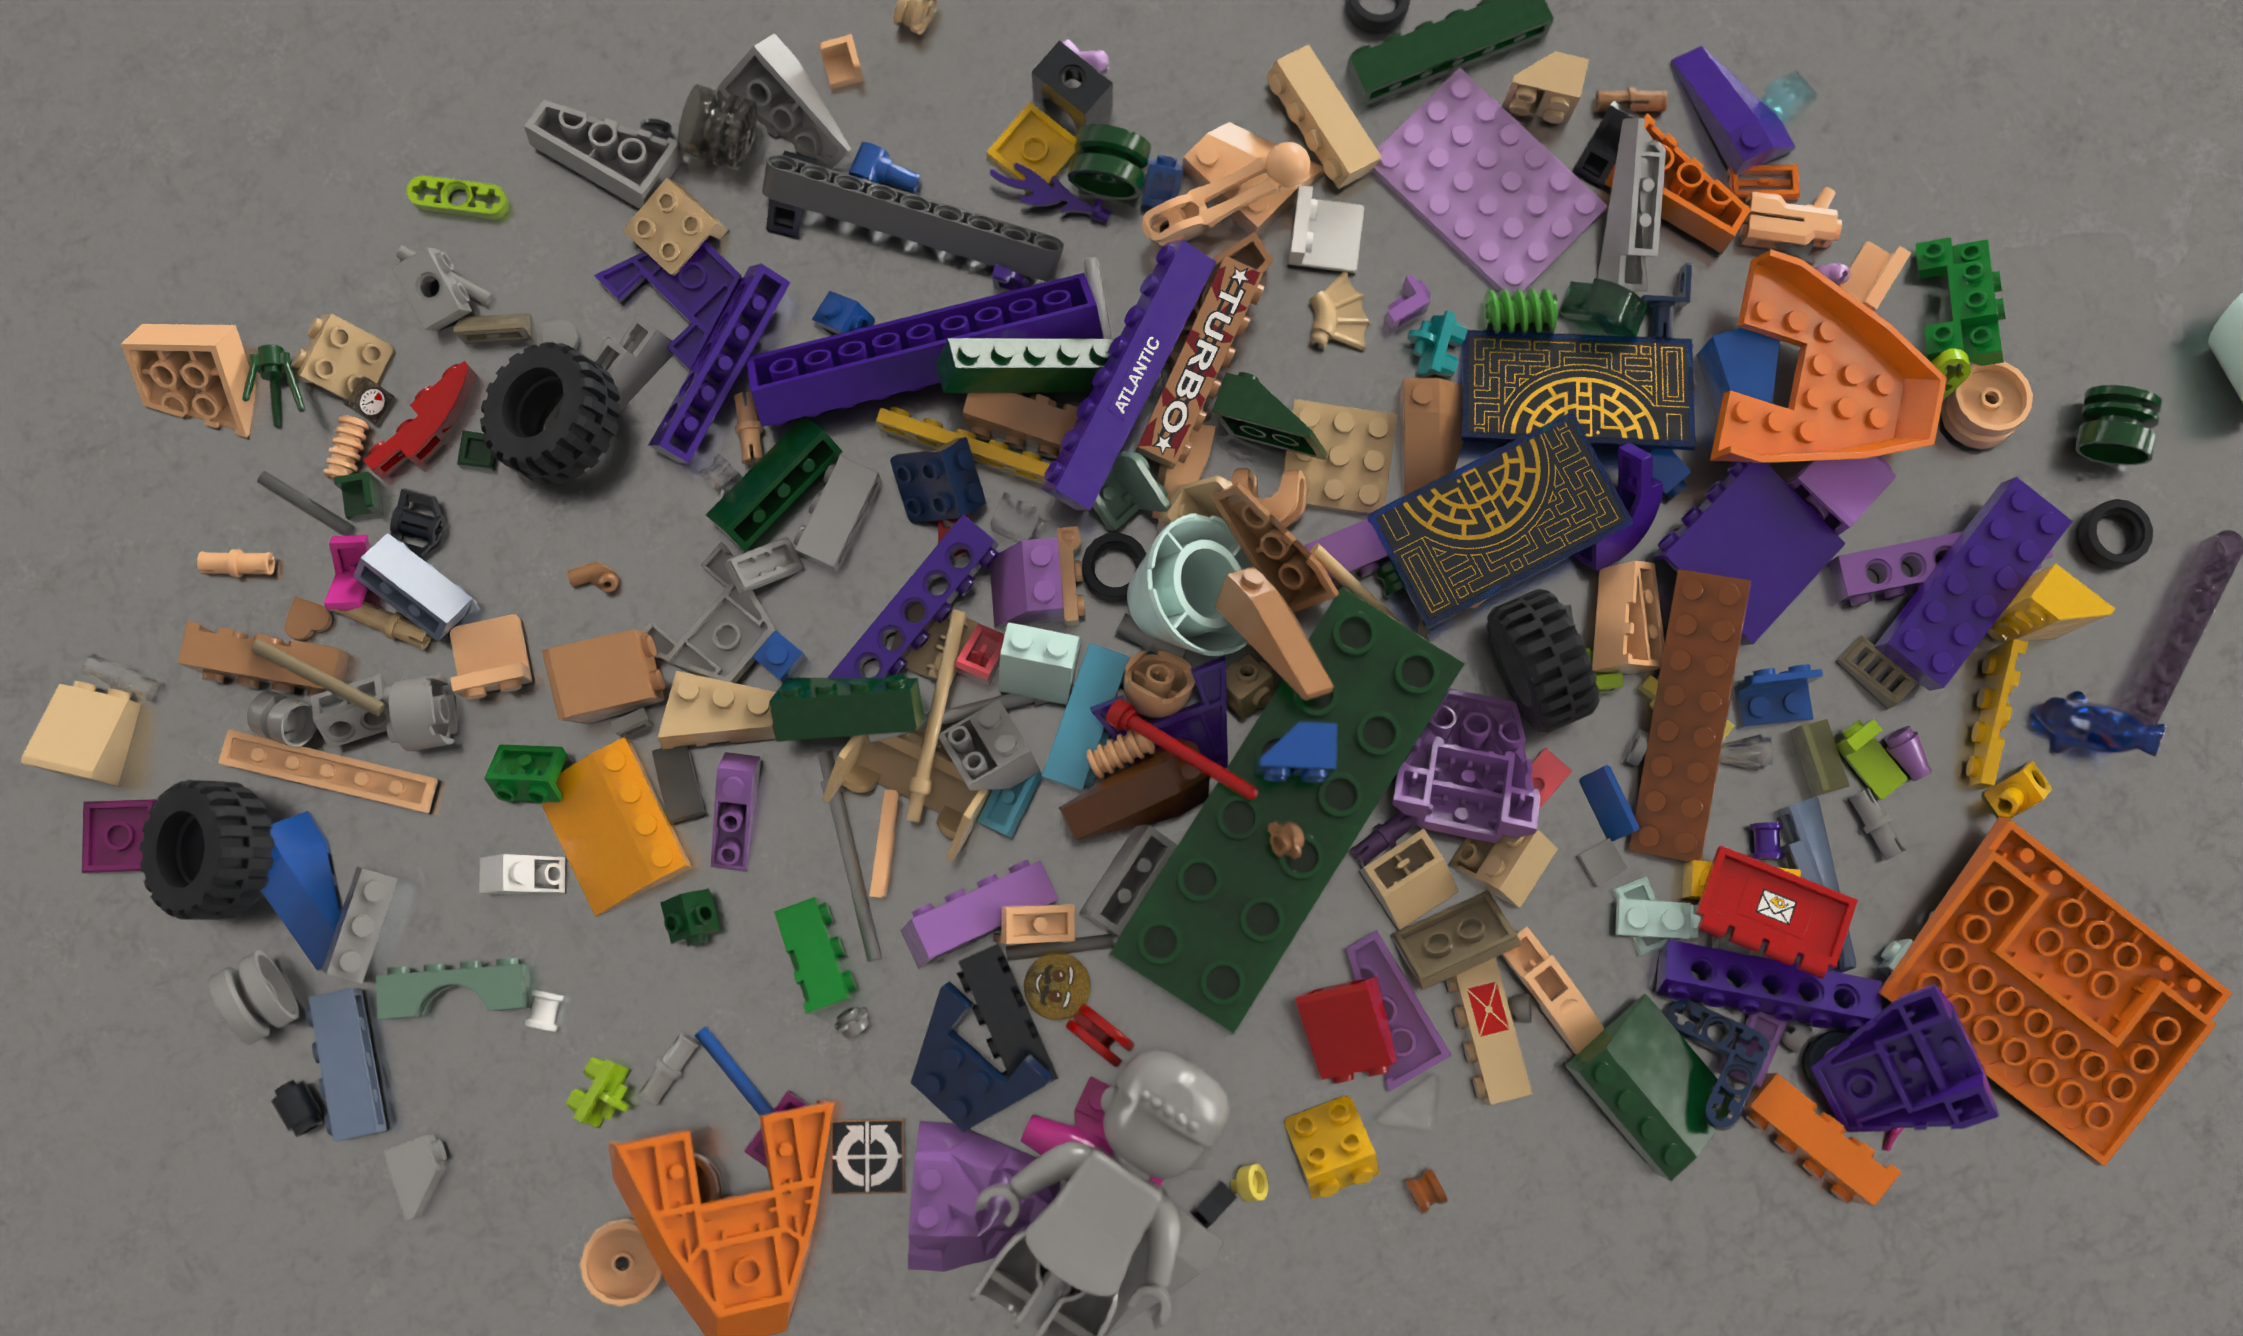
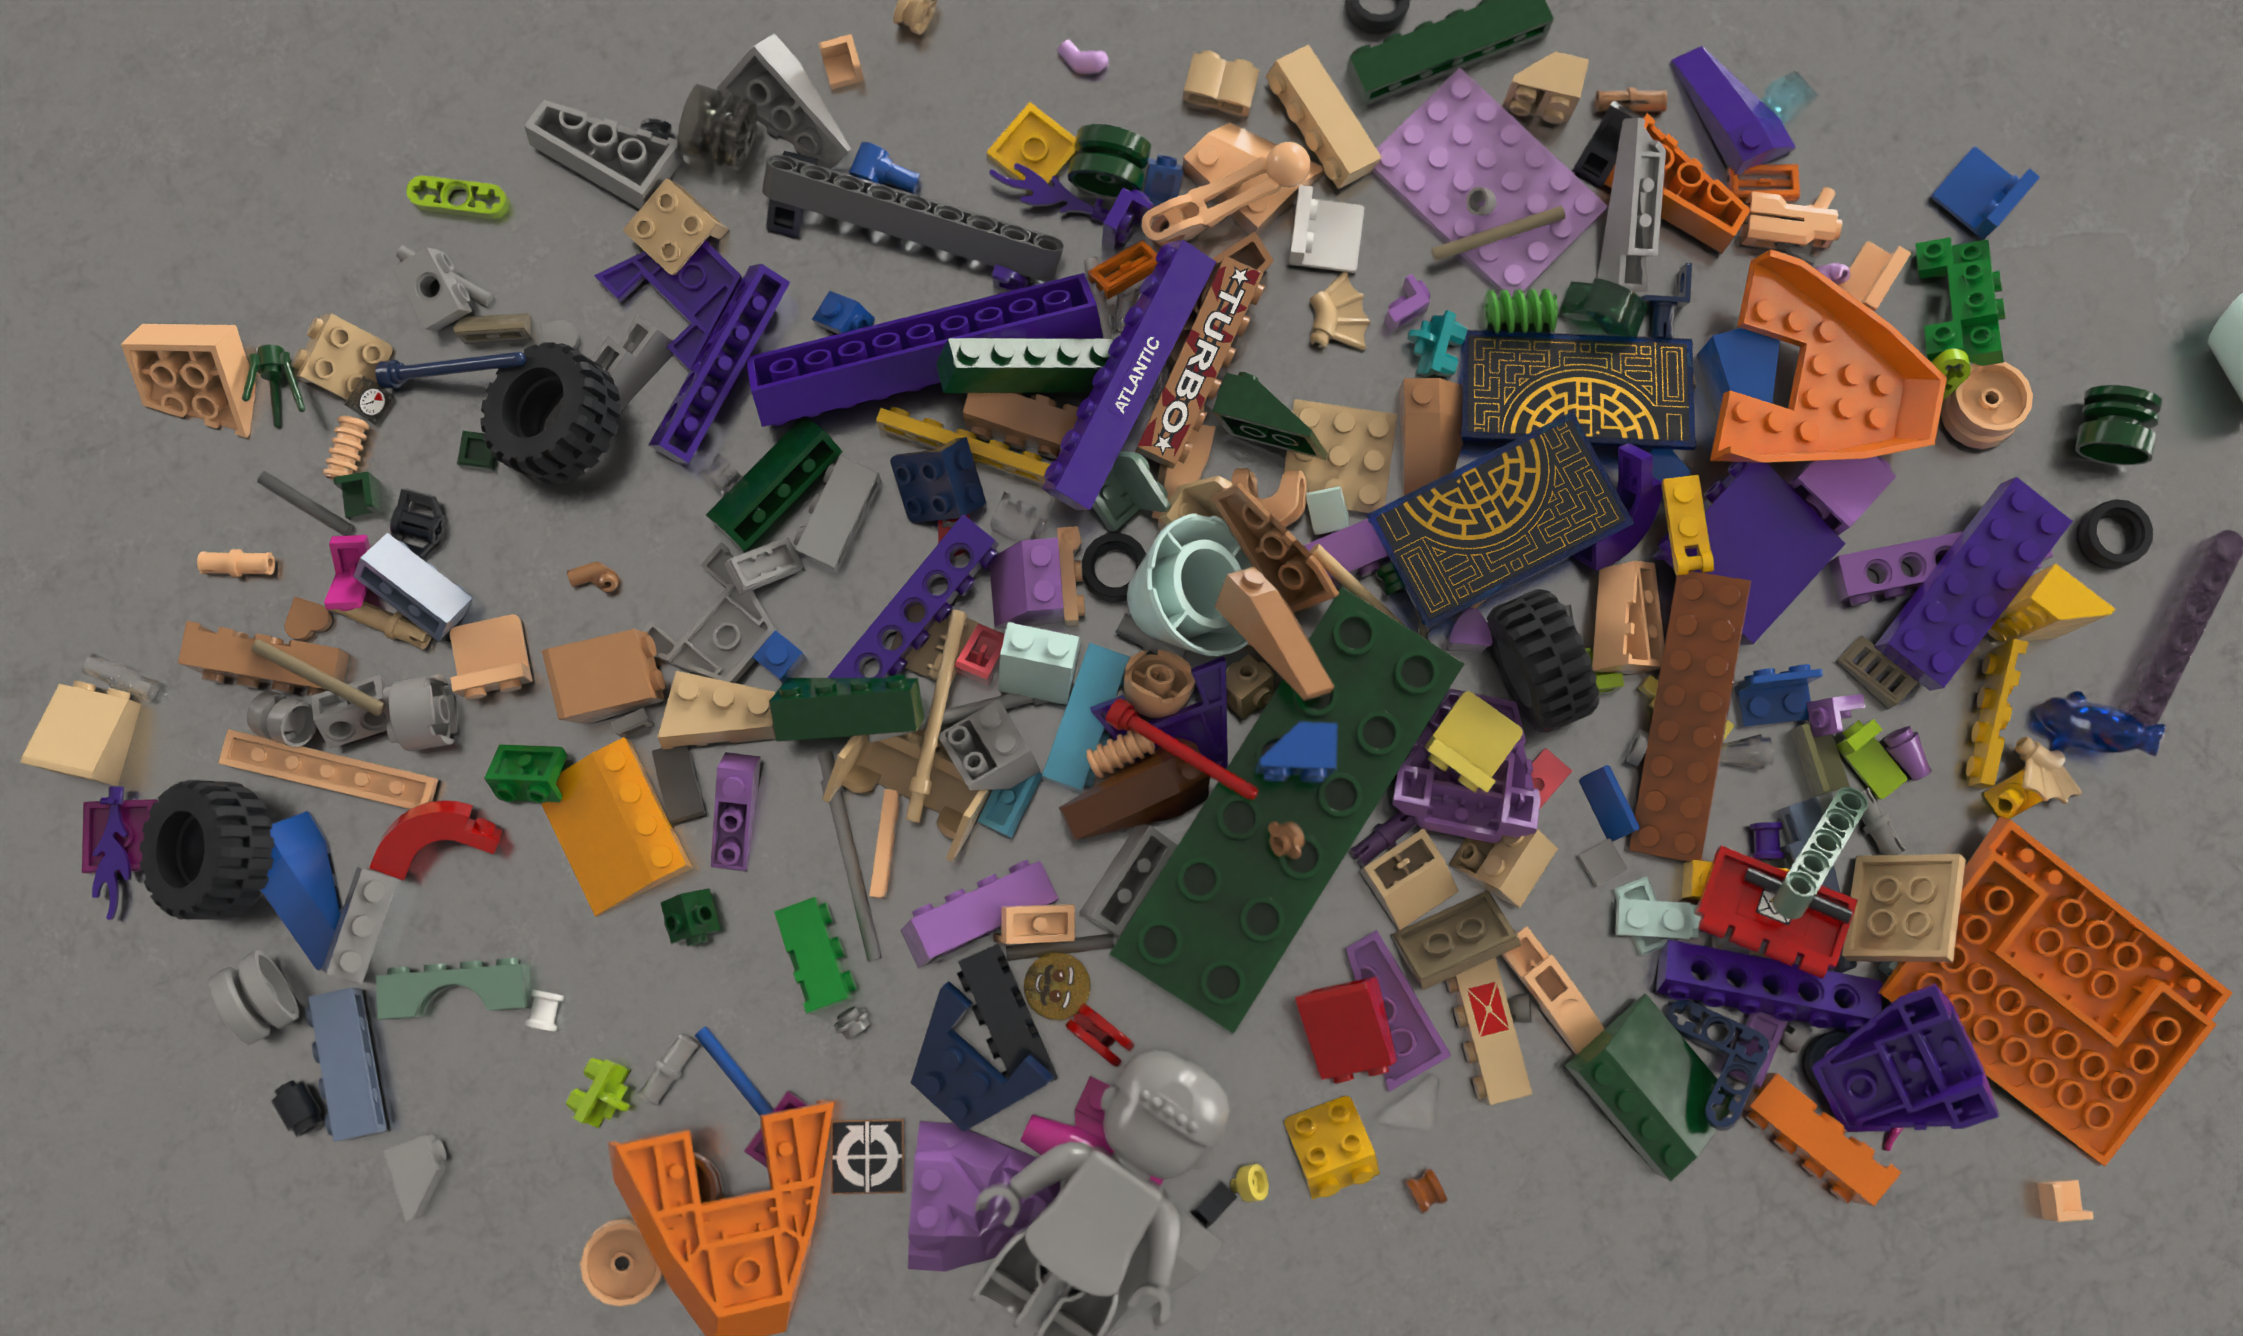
red slope [363,361,477,479] -> none
white slope [479,854,565,894] -> none
light nougat pin [734,392,763,465] -> none
black piece [1032,40,1113,132] -> none
none -> dark purple piece [92,786,132,920]
none -> red arch [369,801,502,881]
none -> dark blue piece [375,352,526,389]
none -> orange tile [1087,240,1158,299]
none -> dark purple bracket [1102,188,1154,251]
none -> clear pin [1109,287,1140,333]
none -> tan brick [1182,51,1260,116]
none -> light aqua slope [1306,486,1349,535]
none -> light yellow bracket [1424,691,1523,792]
none -> dark tan bar [1431,206,1566,261]
none -> medium lavender tile [1447,608,1493,652]
none -> light grey hinge [1466,187,1497,216]
none -> yellow plate [1661,475,1714,576]
none -> black bar [1743,867,1853,924]
none -> sand green beam [1772,787,1868,919]
none -> medium lavender bracket [1807,694,1865,737]
none -> tan plate [1842,854,1966,962]
none -> blue bracket [1931,147,2040,240]
none -> tan arm [2015,737,2082,804]
none -> light nougat panel [2038,1180,2093,1222]

